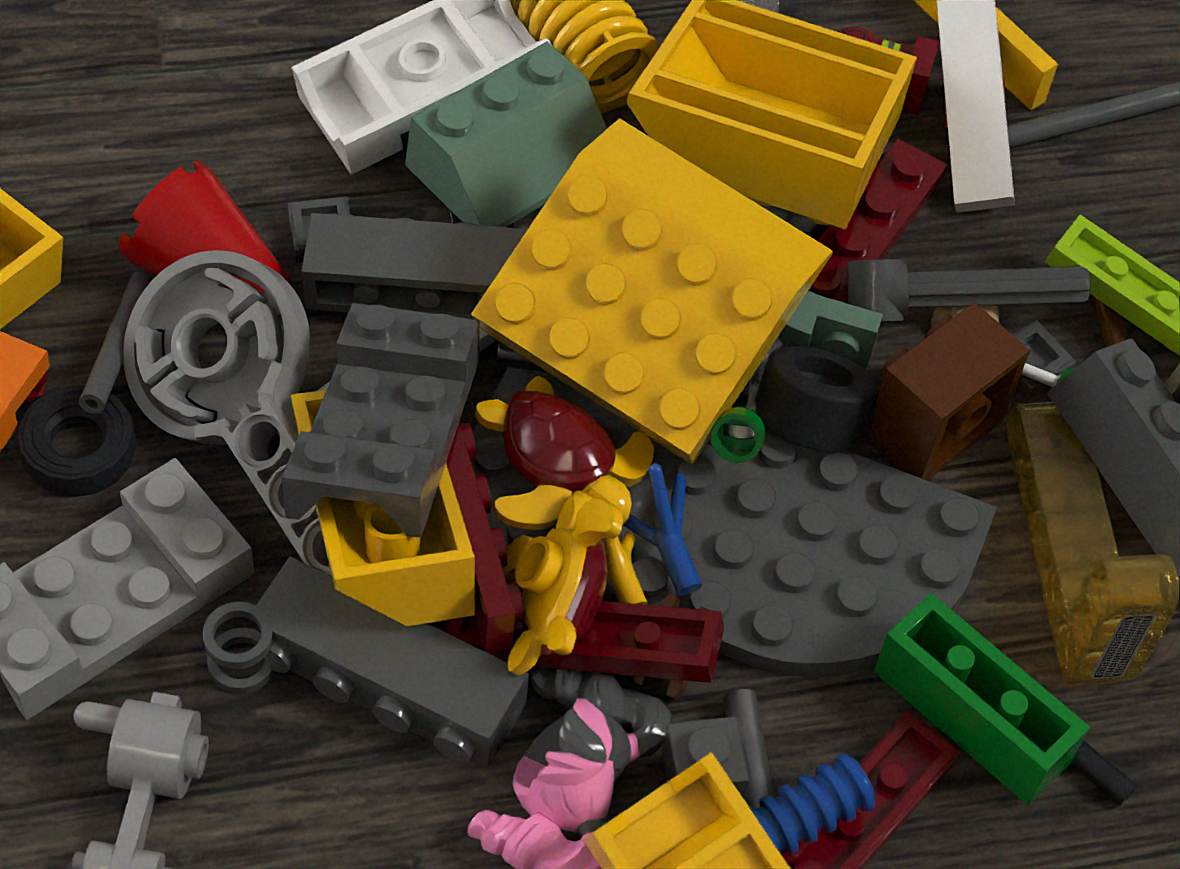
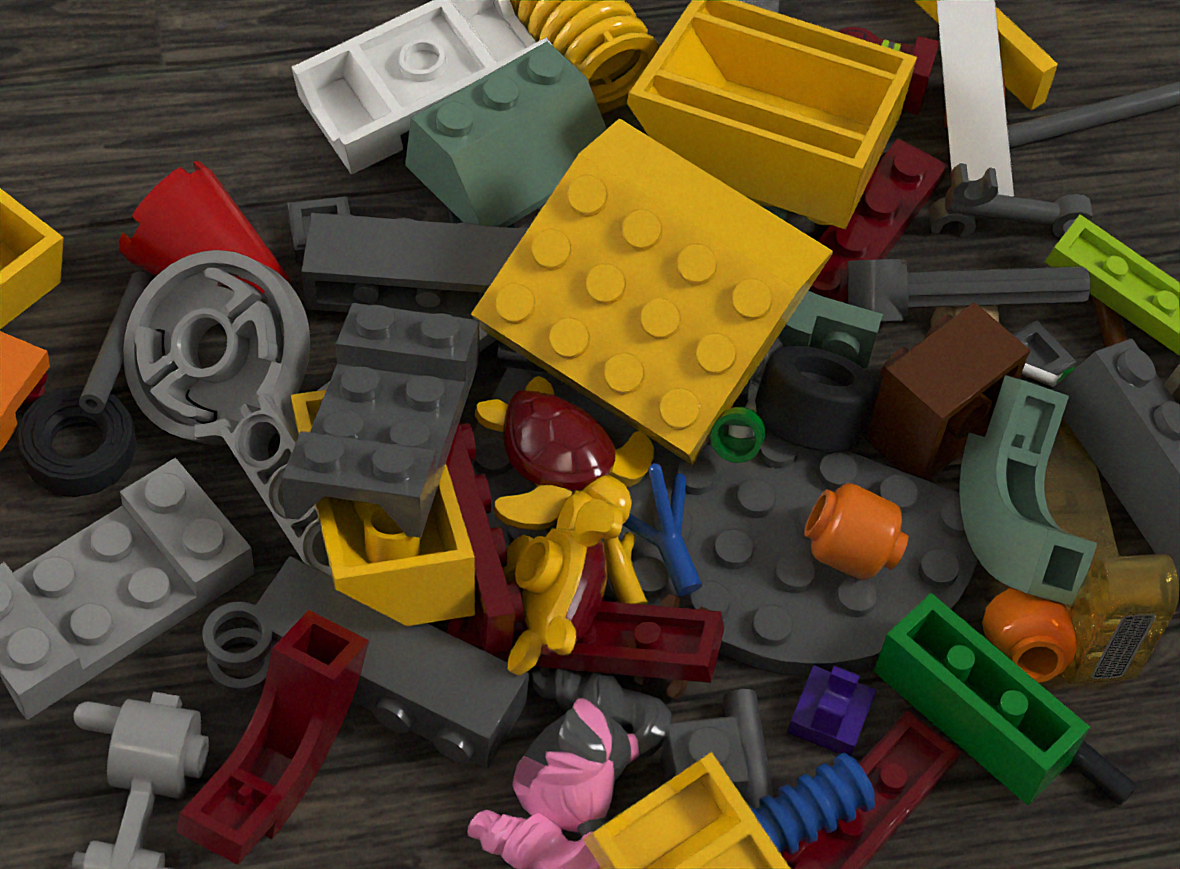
none -> dark red arch [176,610,369,865]
none -> dark purple tile [787,665,877,757]
none -> orange head [804,483,908,581]
none -> dark grey bar [929,163,1093,239]
none -> sand green arch [960,375,1097,607]
none -> orange head [982,587,1077,683]

